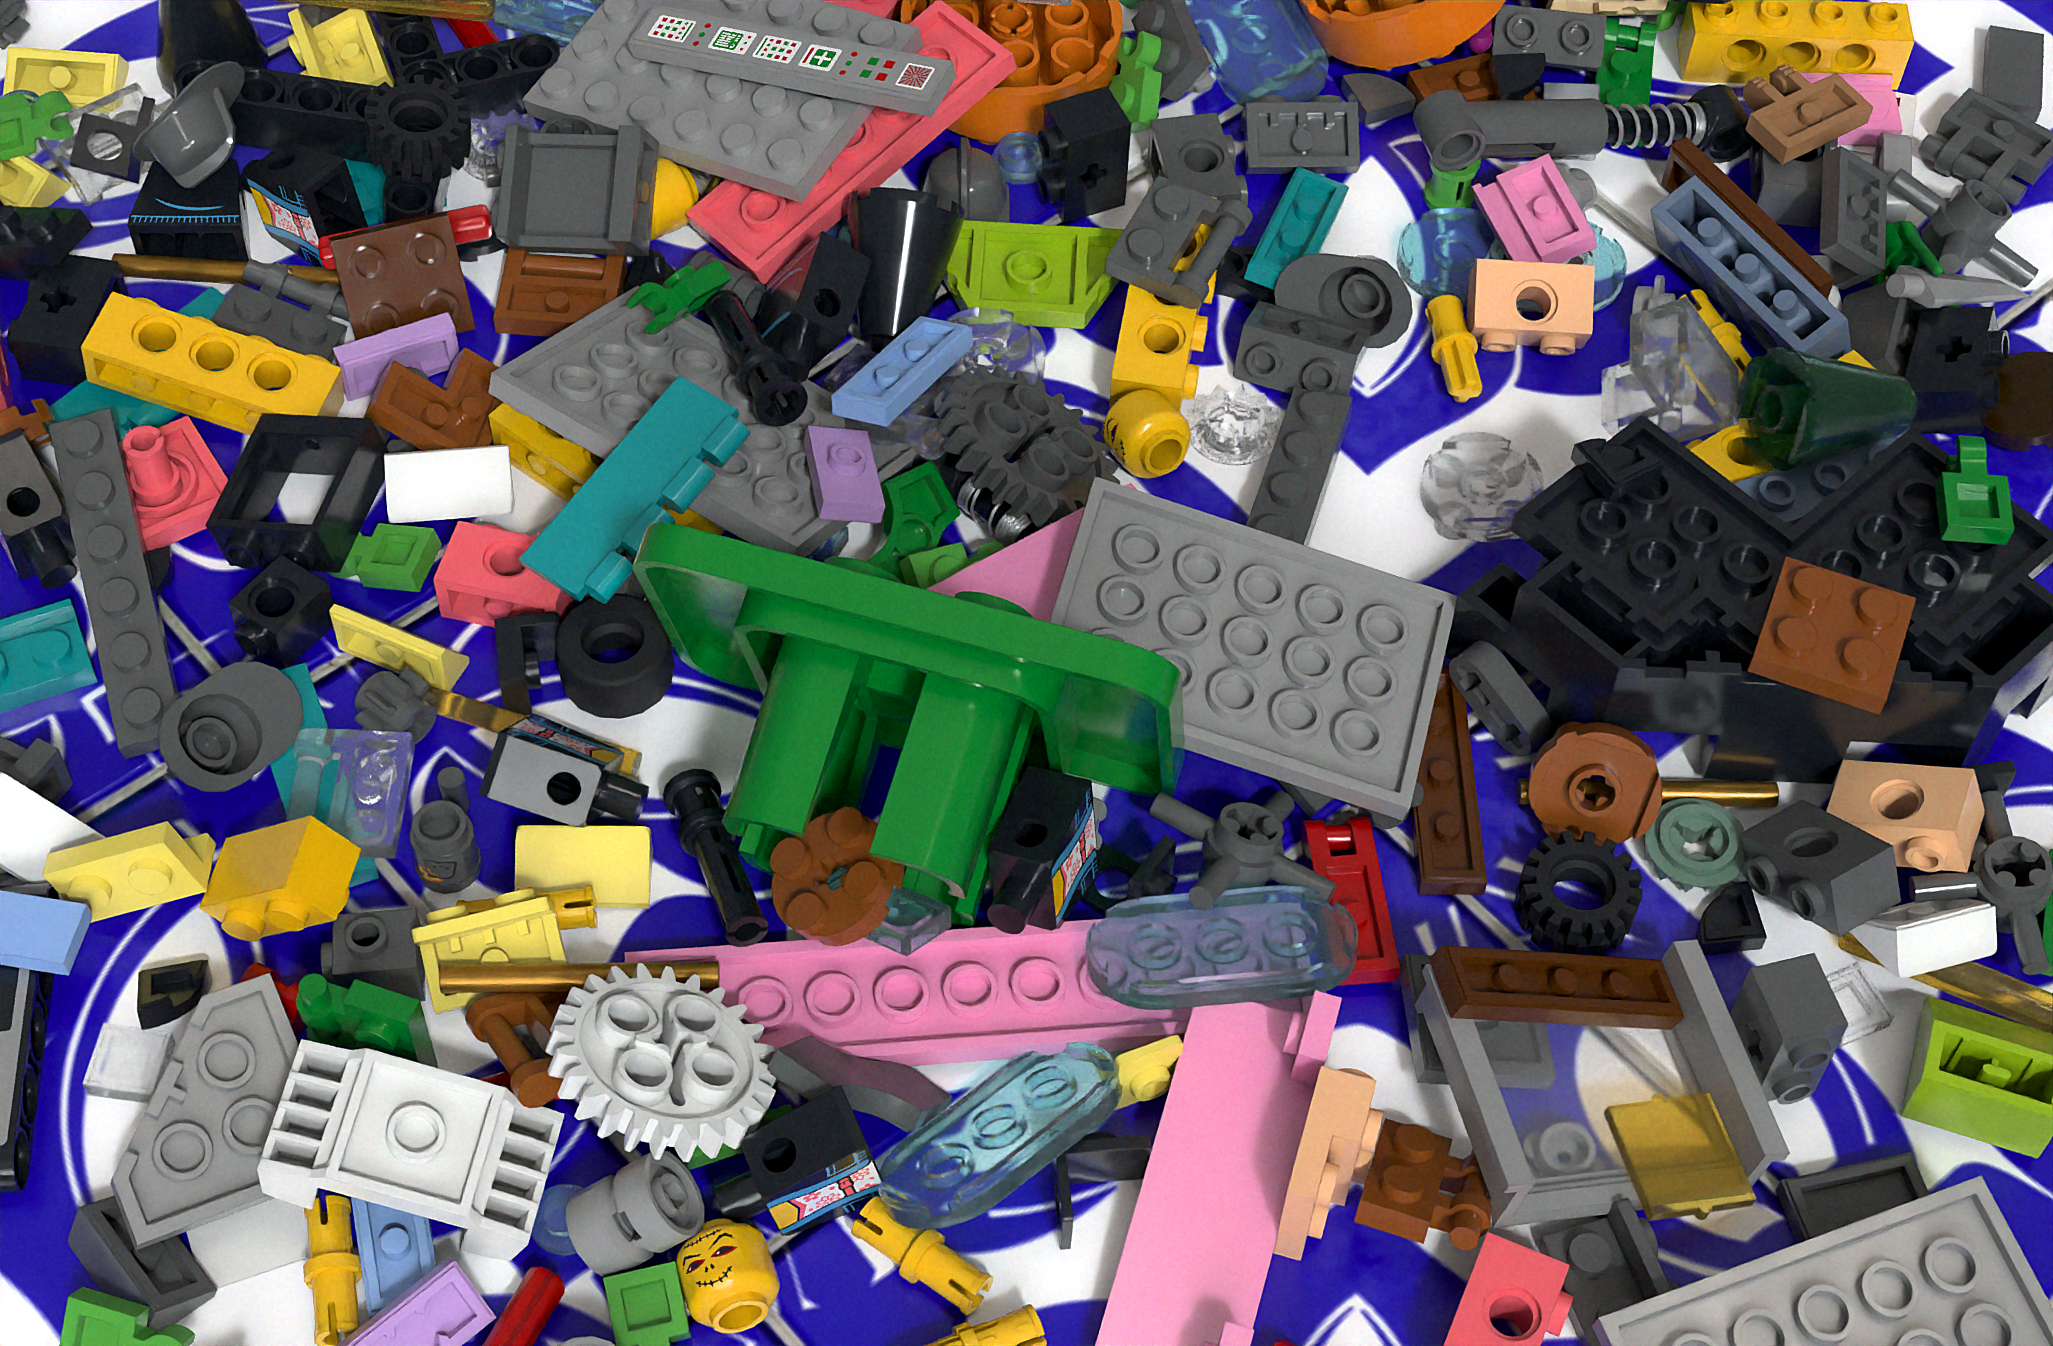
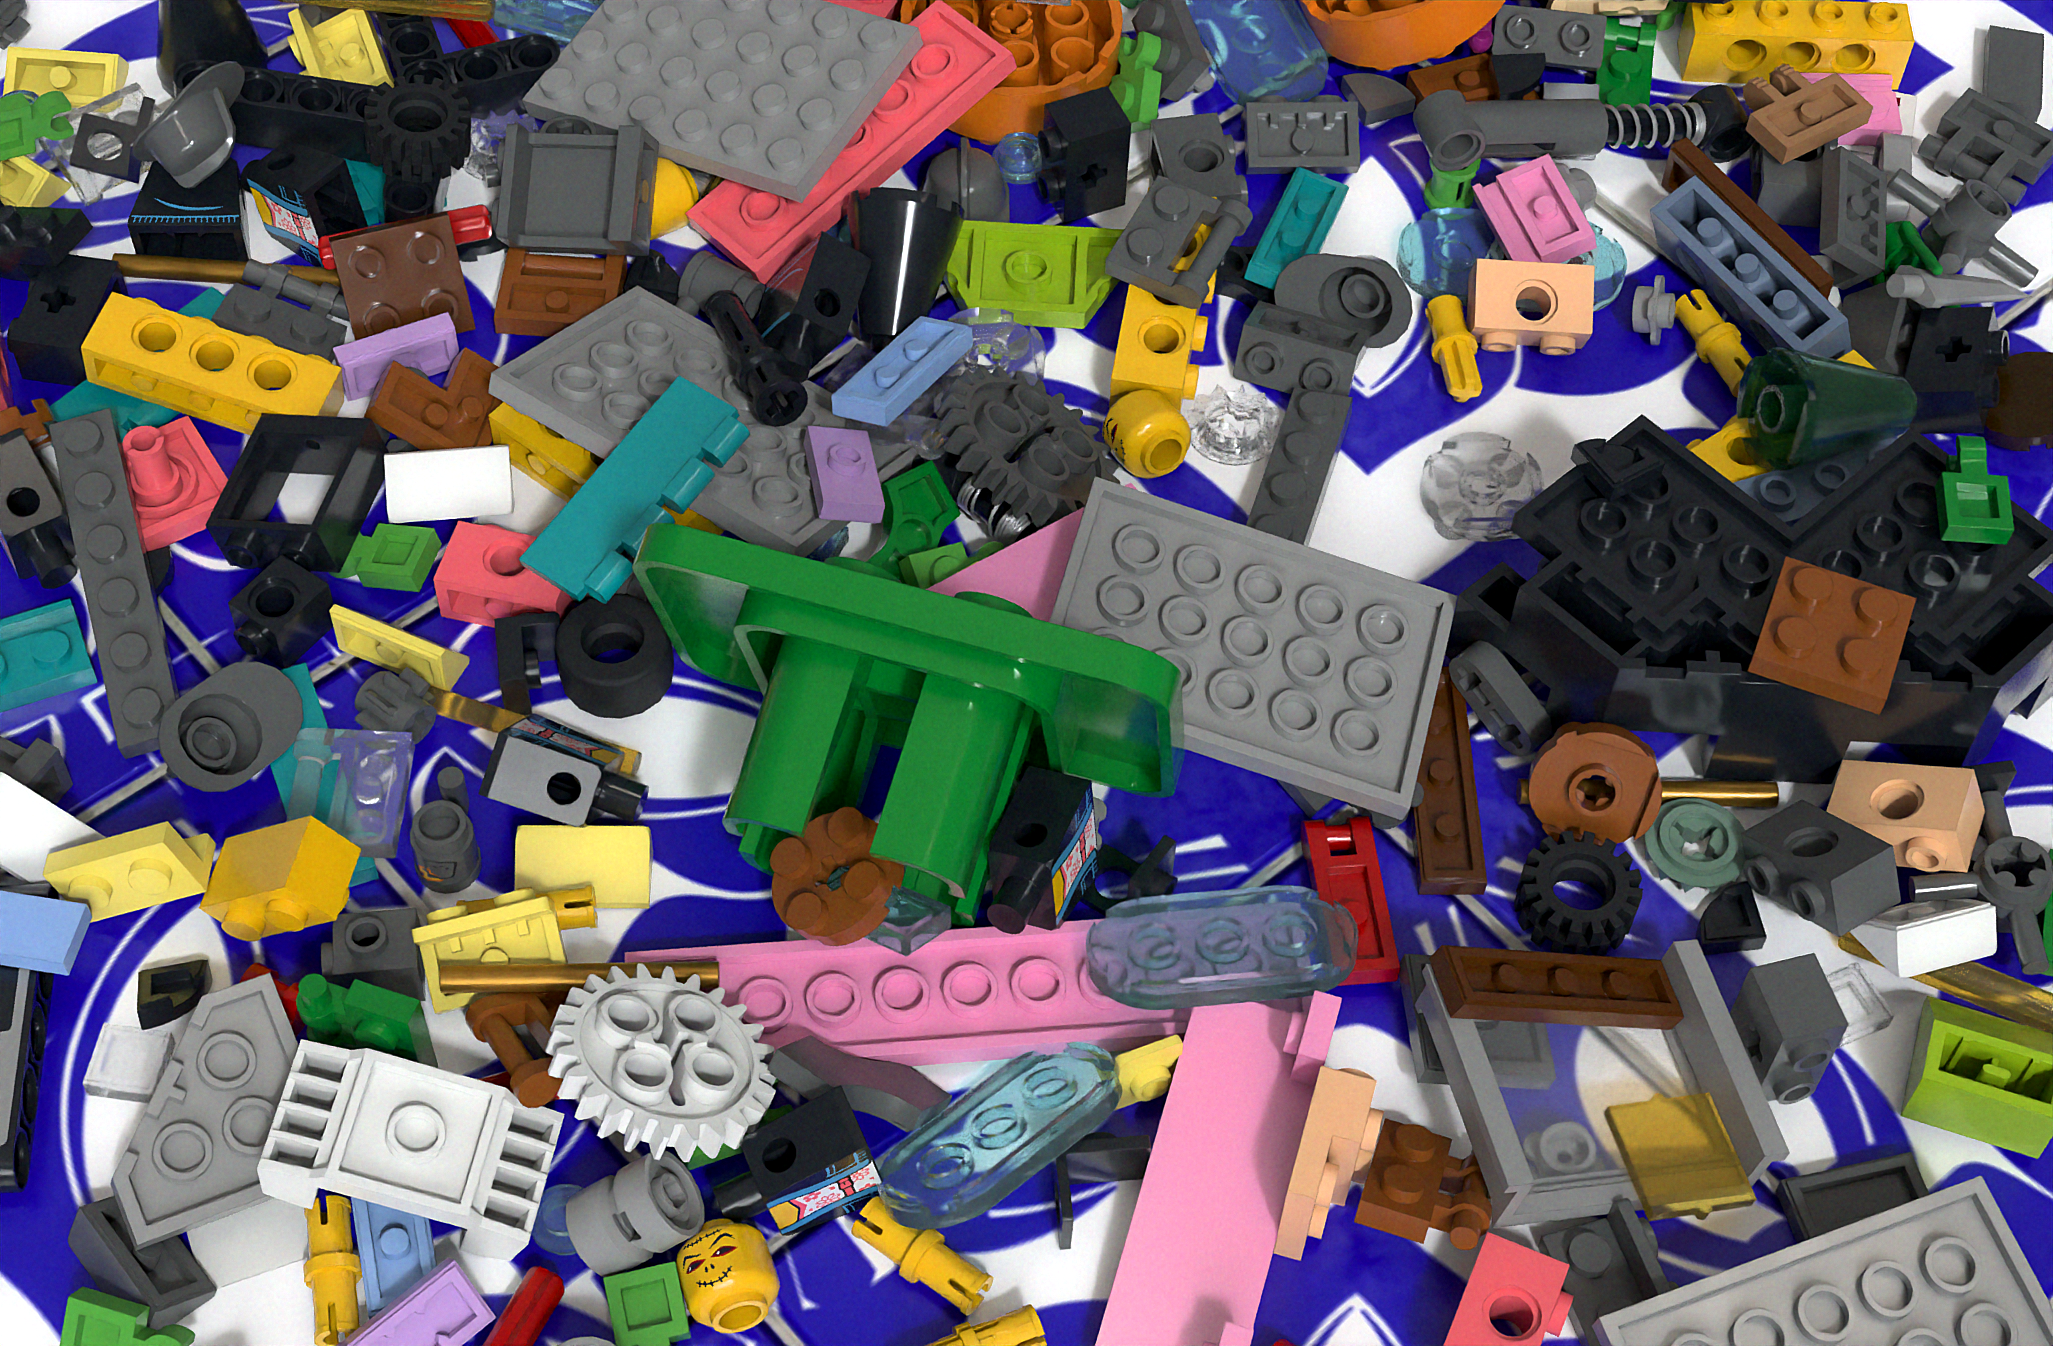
green plate [625,260,732,335] -> none
light grey tile [627,4,957,117] -> none
black pin [662,769,769,947] -> none
dark grey bar [1150,791,1337,910] -> none
clear brick [1601,296,1739,442] -> none

